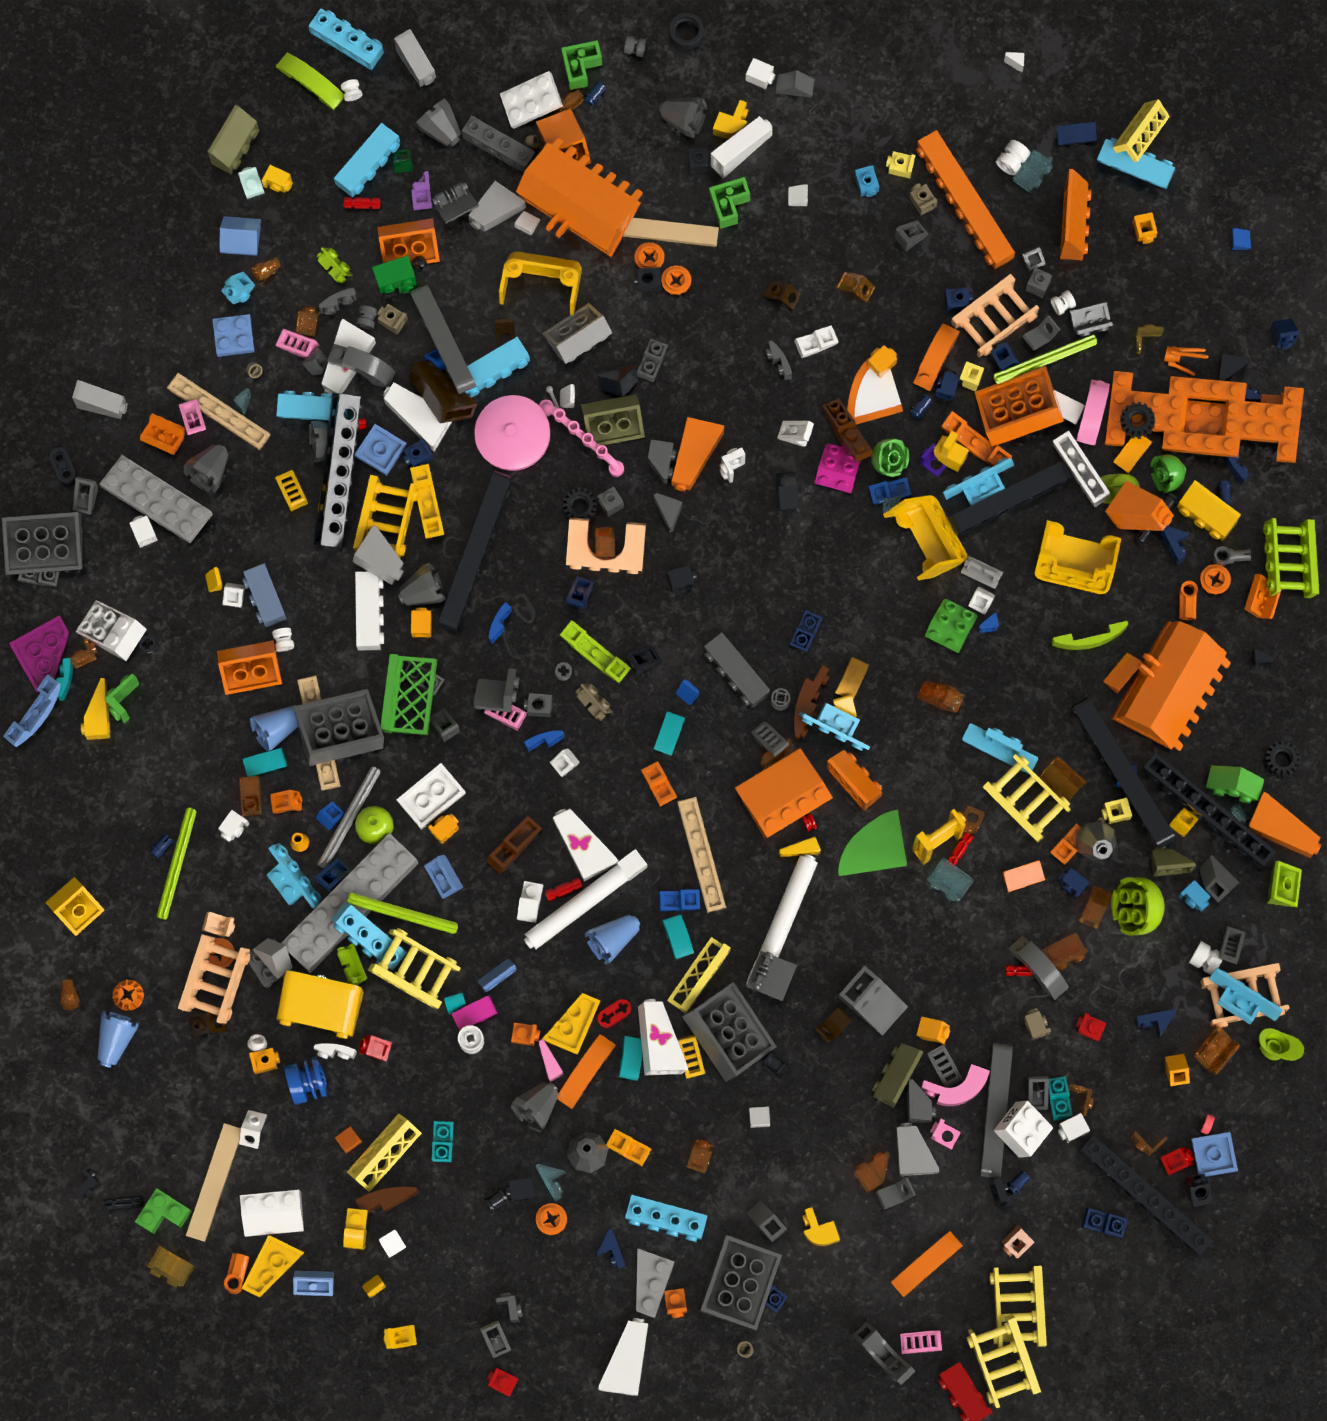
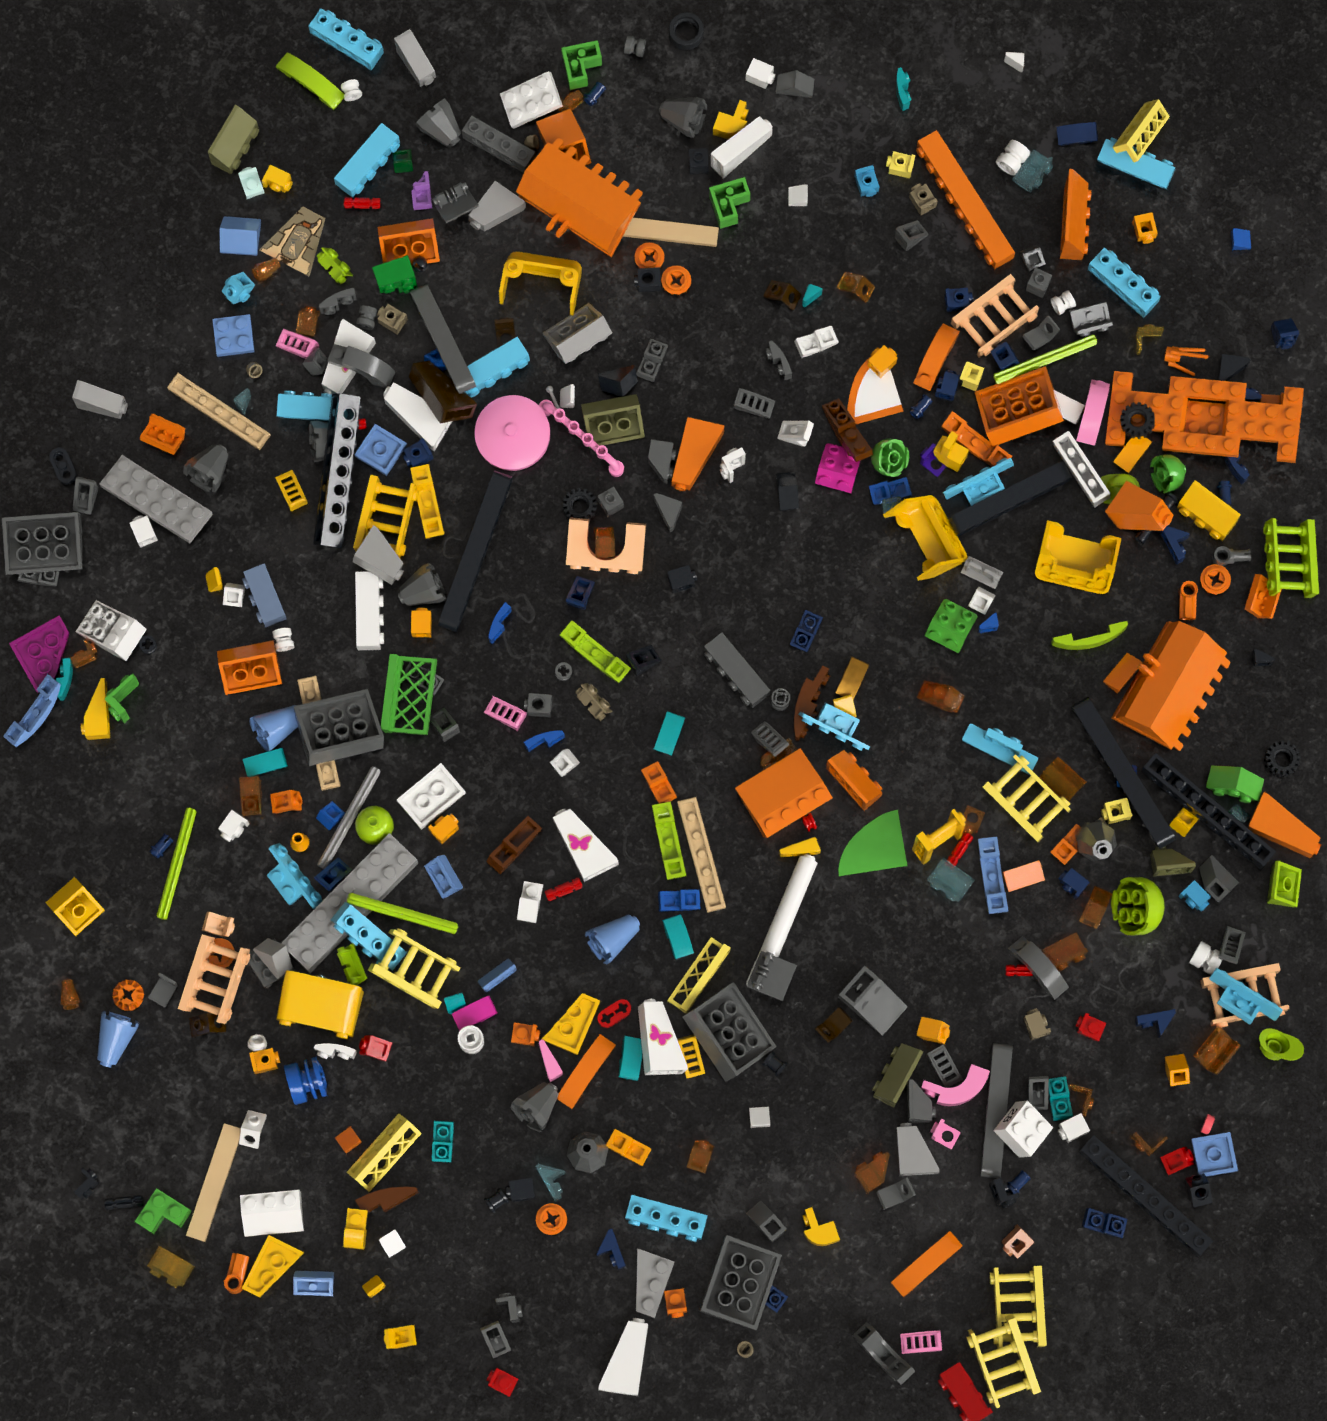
bright pink slope [179,399,206,435] -> none
dark grey bracket [473,668,520,712] -> none
white slope [515,211,540,235] -> none
white brick [524,849,647,949] -> none
blue slope [676,679,699,705] -> none
none -> dark grey bracket [148,973,178,1008]
none -> sticker [259,207,325,276]
none -> lime slope [652,801,686,880]
none -> dark grey slope [734,388,775,419]
none -> teal slope [802,284,823,307]
none -> teal slope [896,67,911,111]
none -> medium blue slope [978,837,1008,914]
none -> medium azure brick [1088,248,1161,318]

